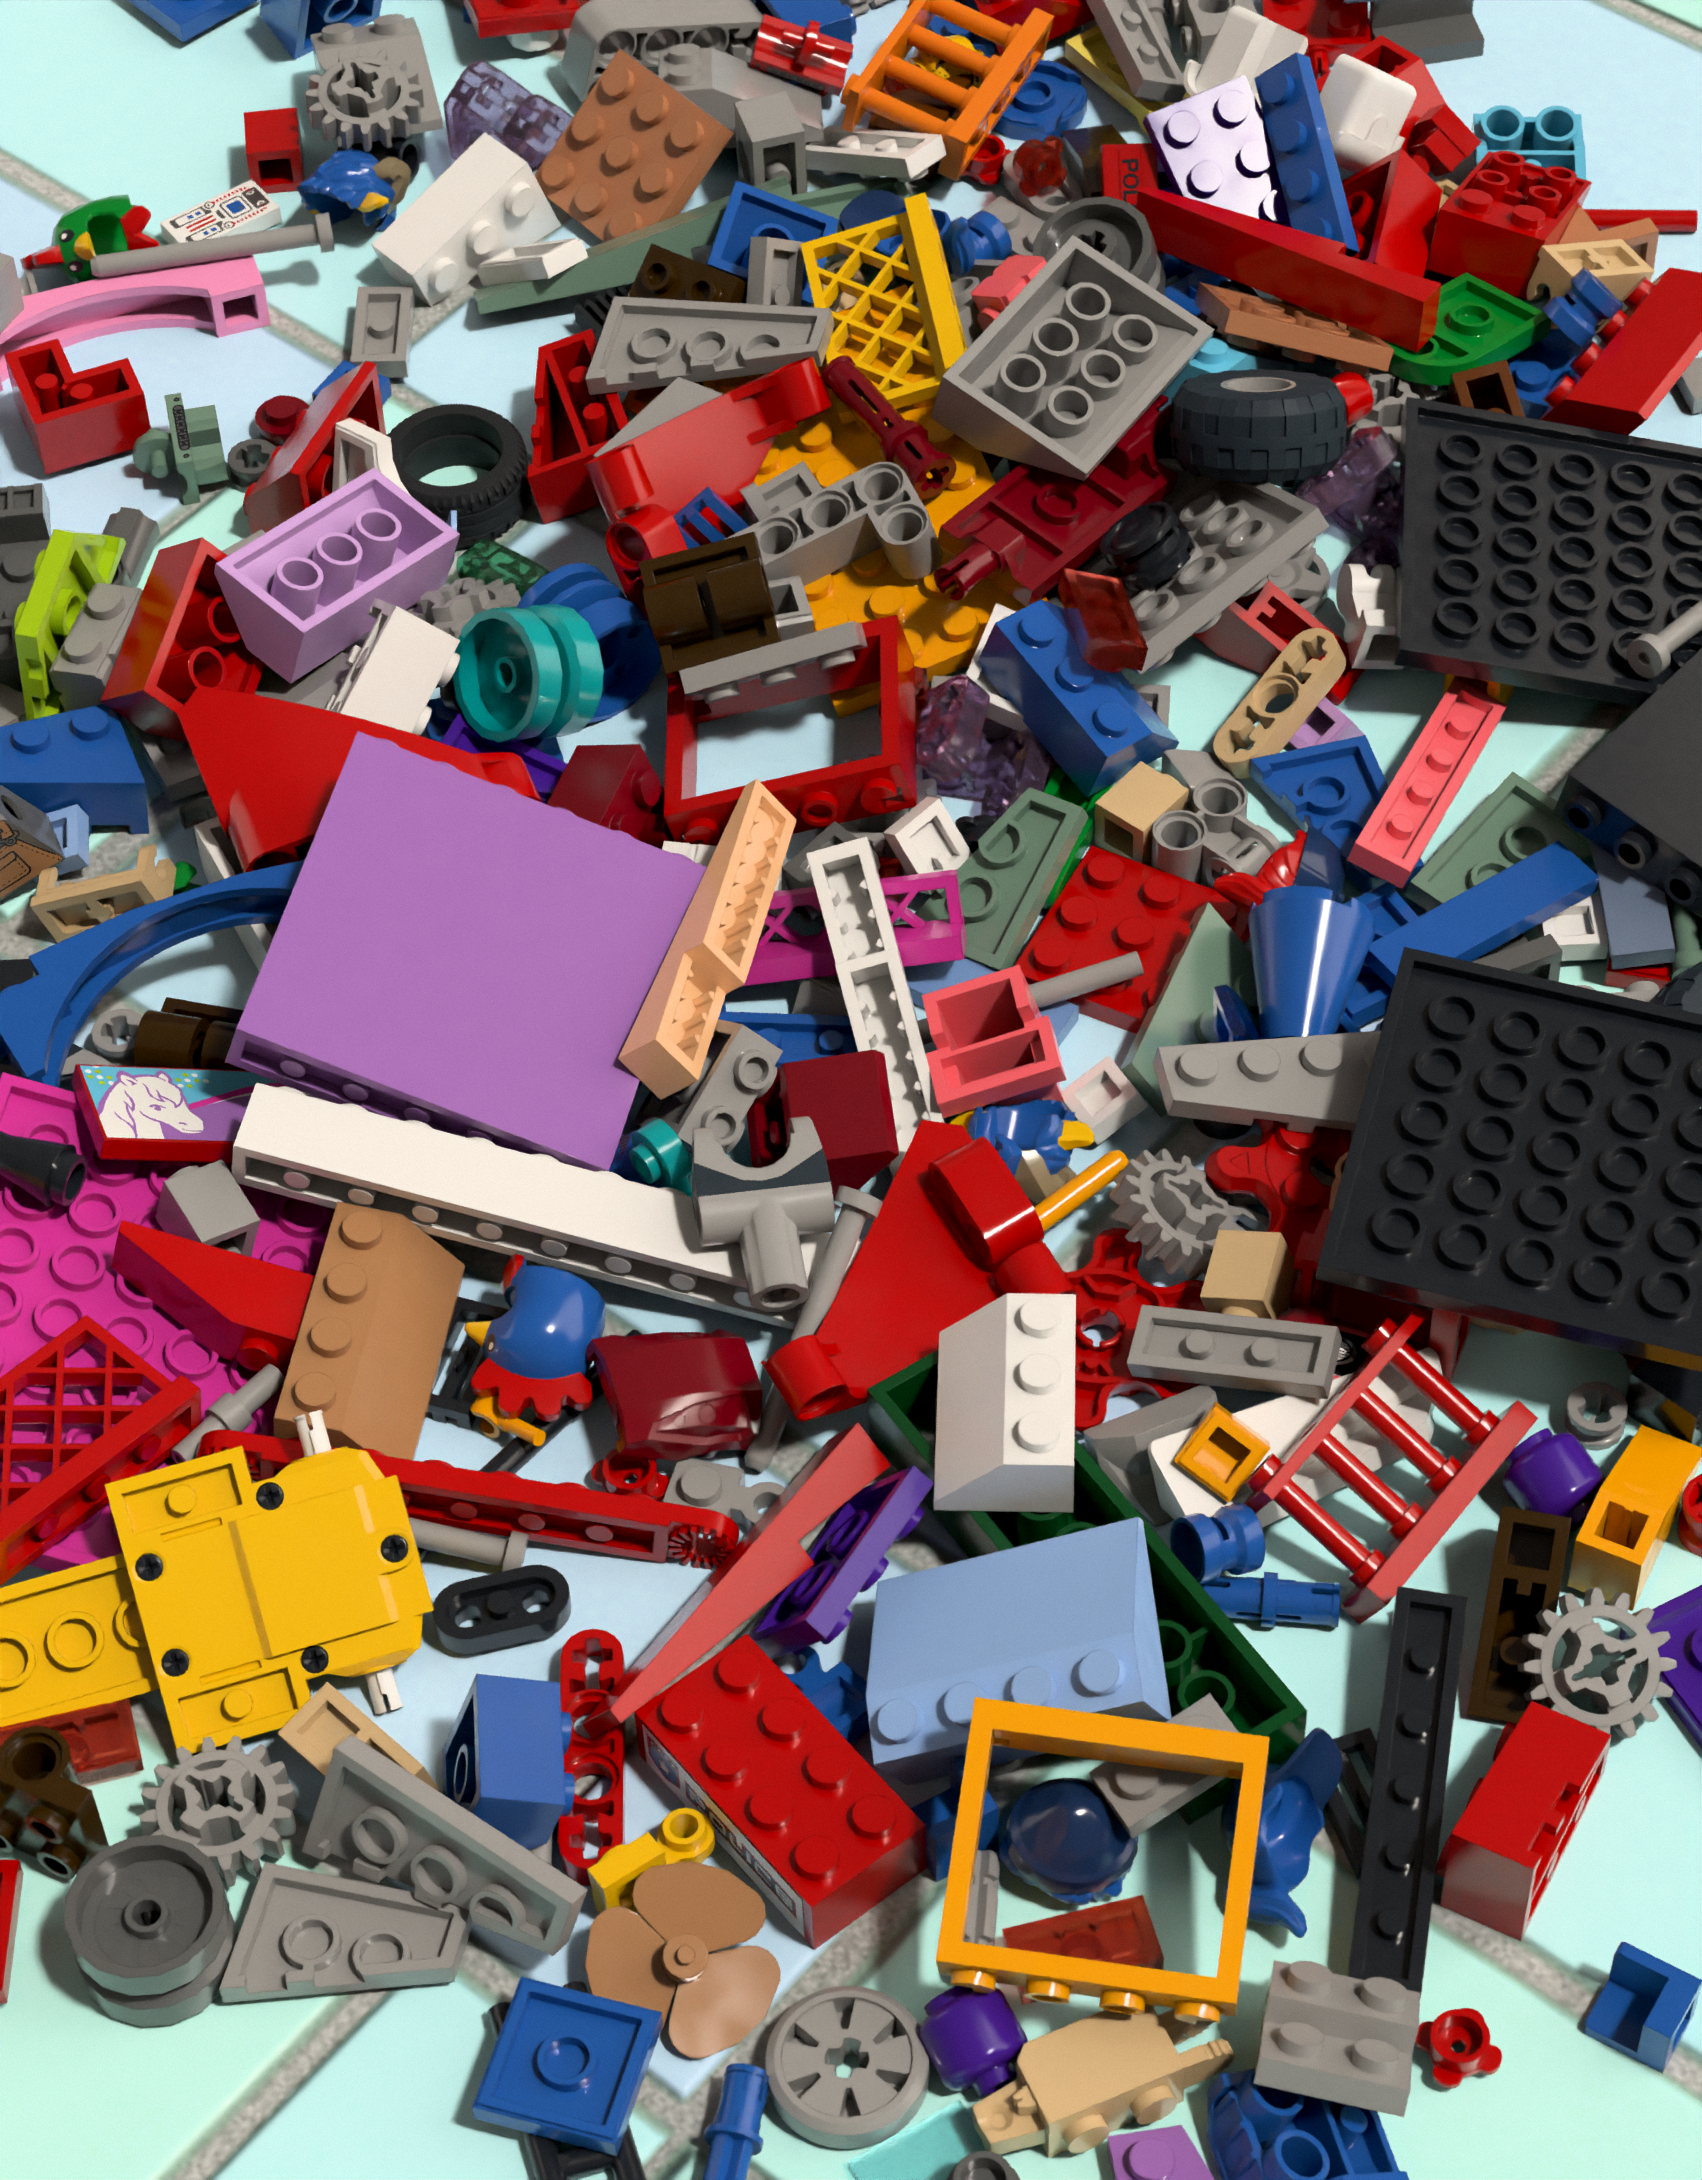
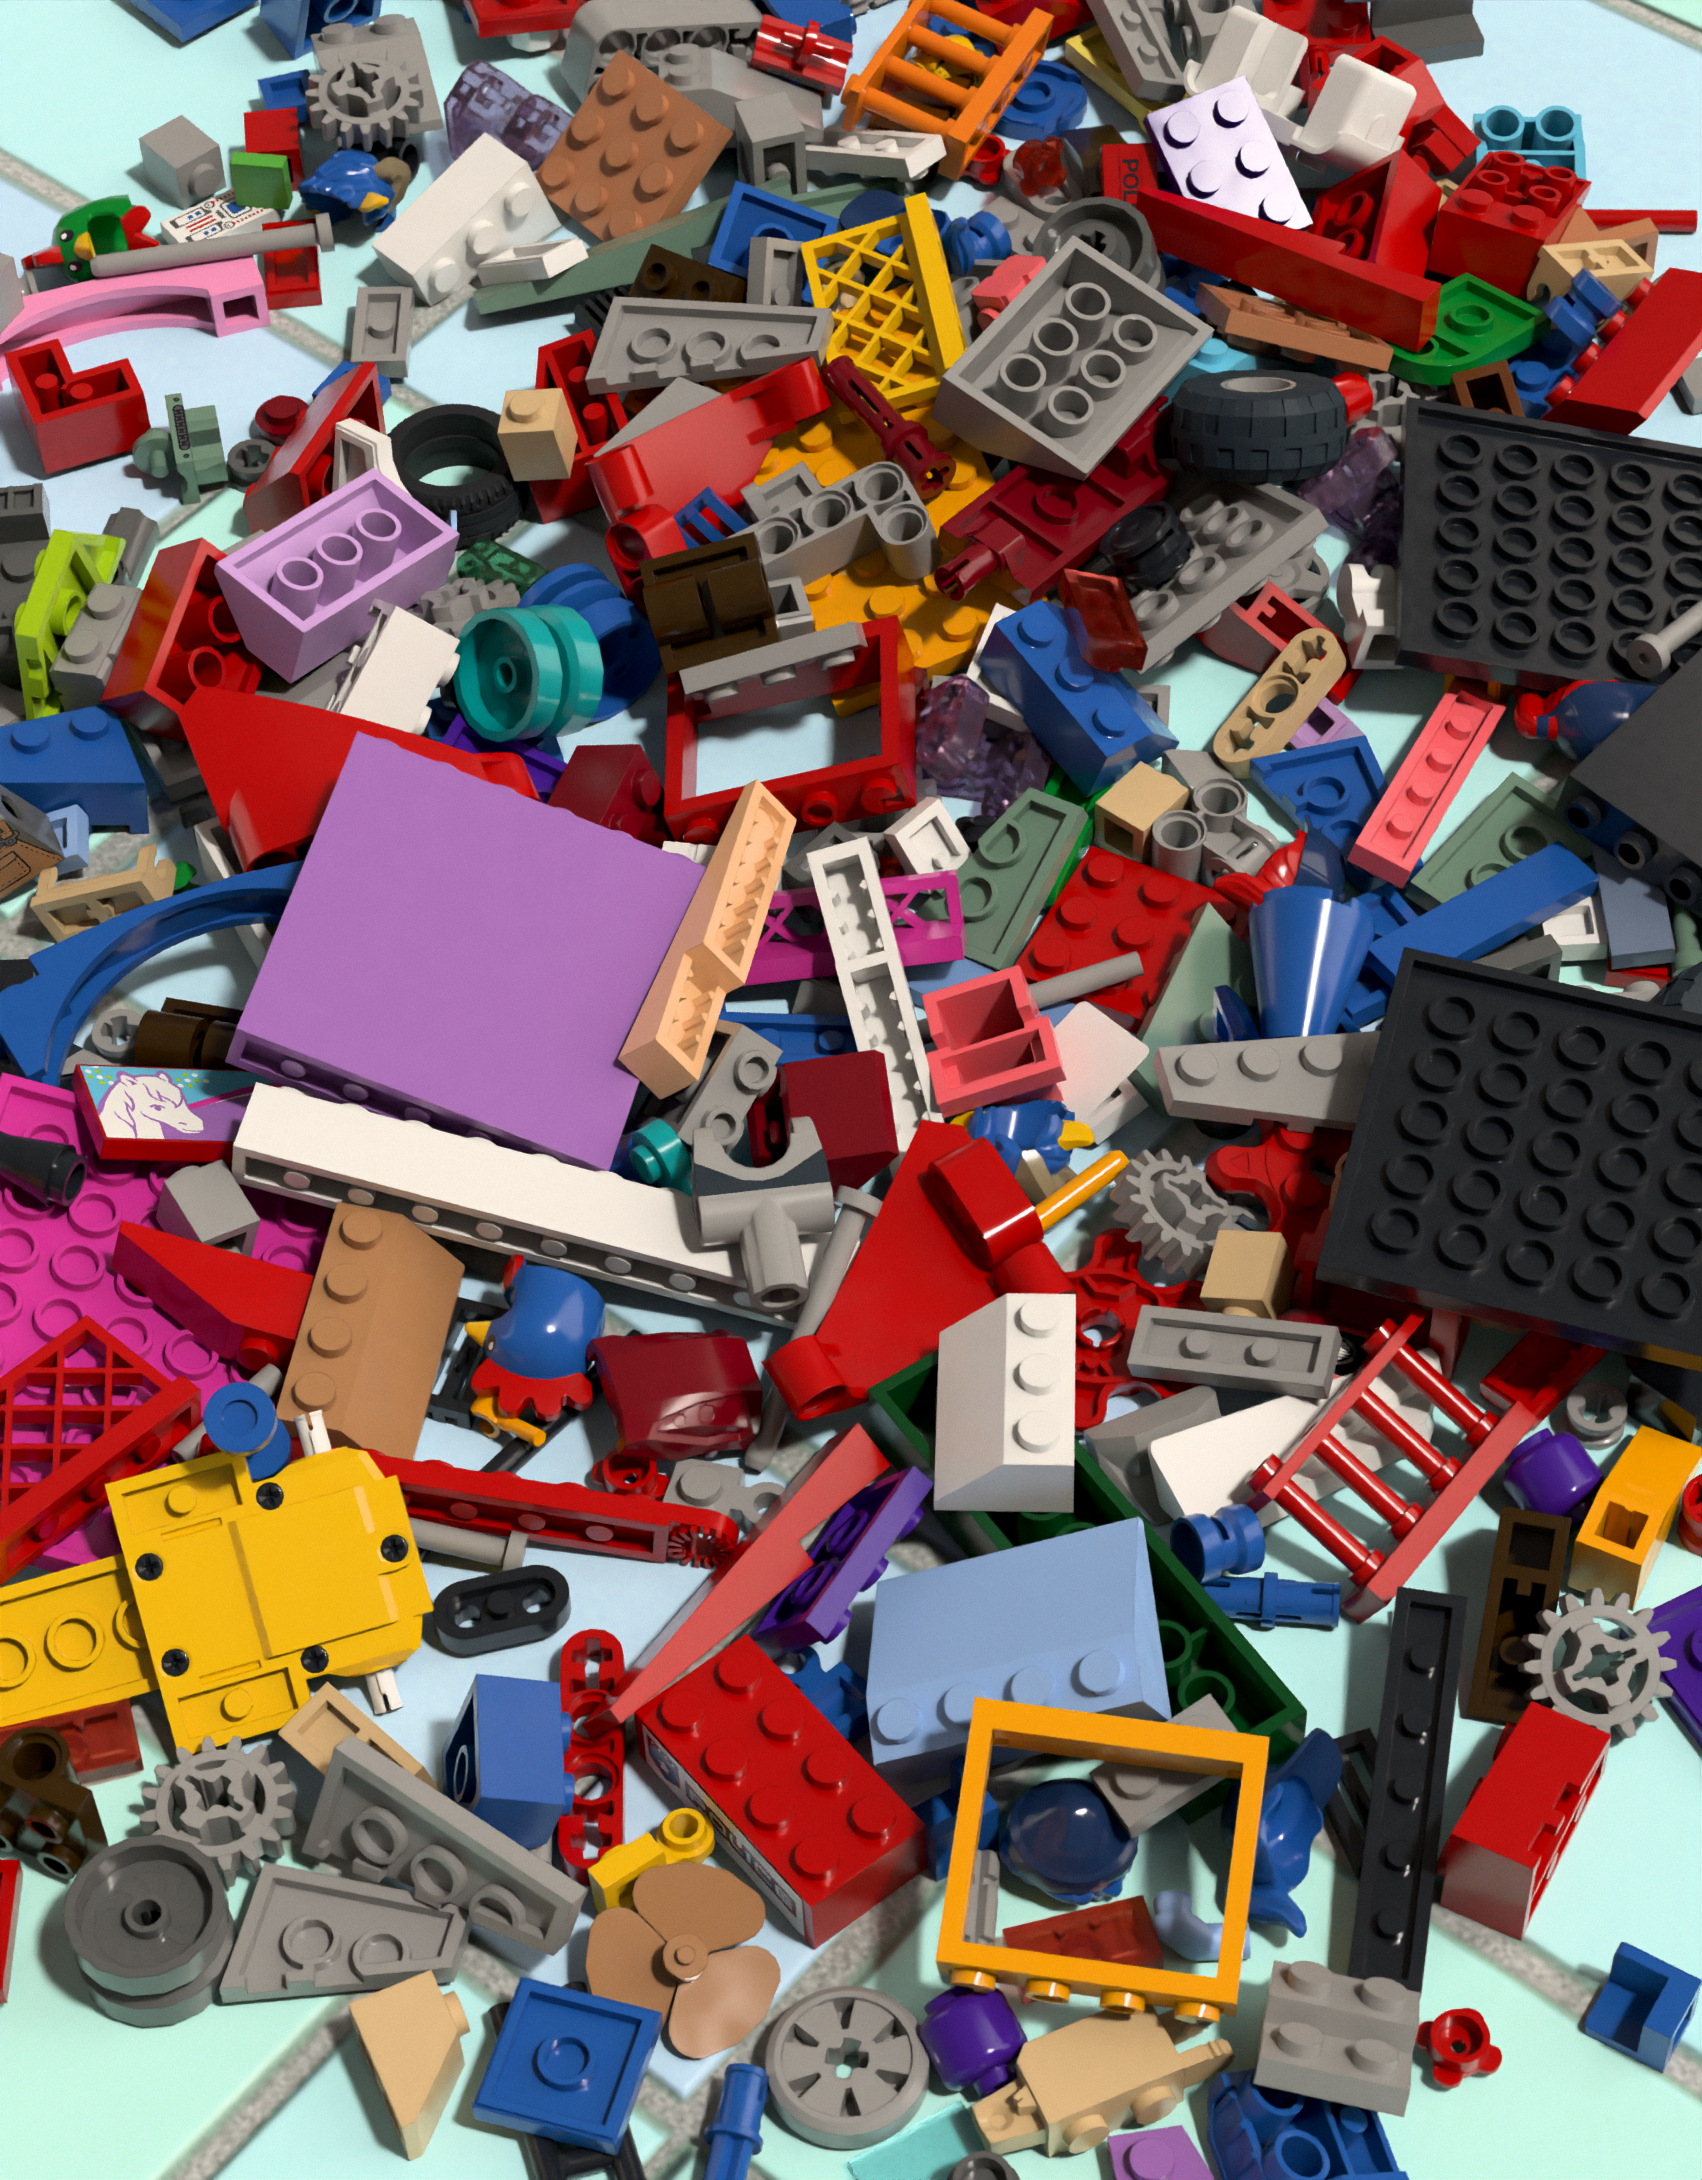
light orange slope [1173,1401,1271,1503] -> none
blue plate [1254,52,1360,257] -> none
none -> light grey brick [138,115,227,211]
none -> blue wheel [204,1382,292,1482]
none -> bright green tile [230,151,293,210]
none -> blue plate [257,69,311,124]
none -> red tile [262,219,322,310]
none -> tan slope [348,1970,470,2161]
none -> tan brick [497,388,578,481]
none -> white sticker [1054,1001,1149,1123]
none -> light blue arm [1150,1890,1251,1961]
none -> red plate [1480,1331,1610,1431]
none -> dark blue hair [1512,680,1660,765]

